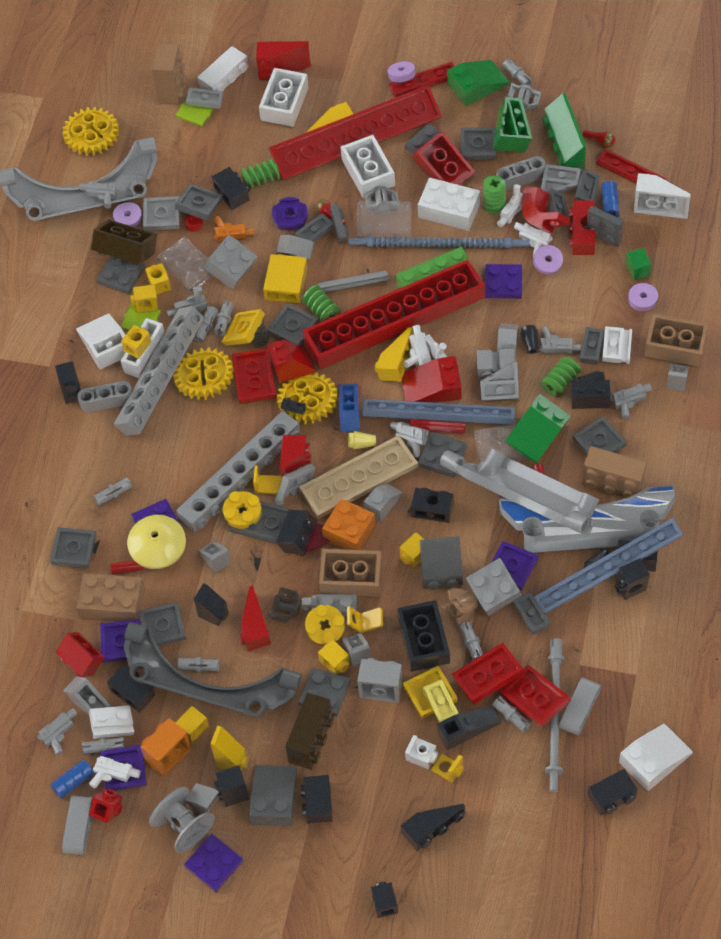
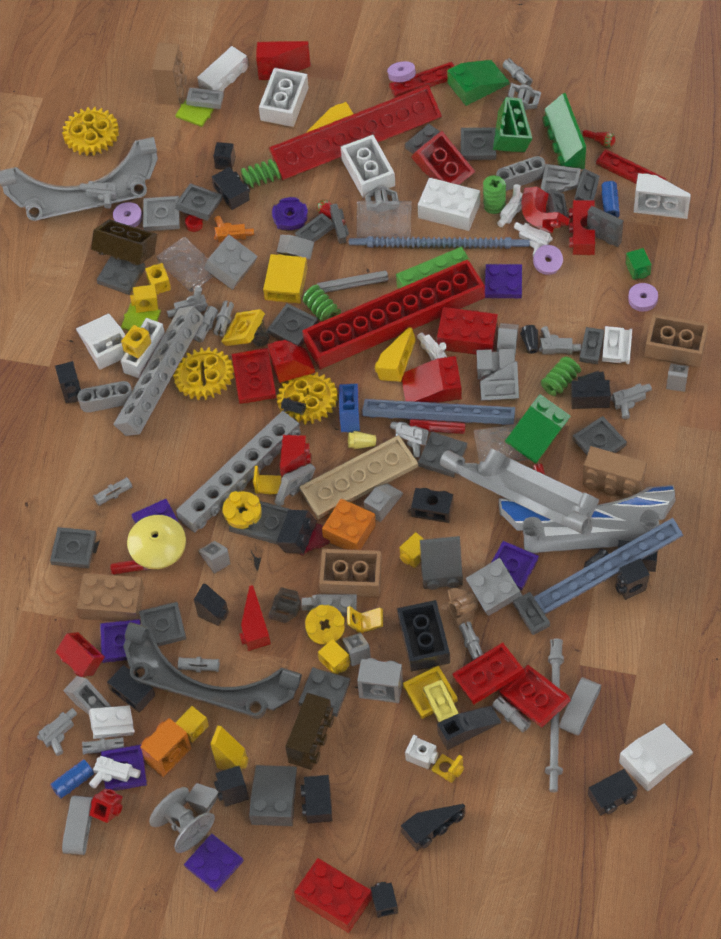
white piece [403,325,431,368] -> none
none -> black brick [213,142,236,170]
none -> red brick [294,858,372,933]
none -> red brick [437,307,498,355]

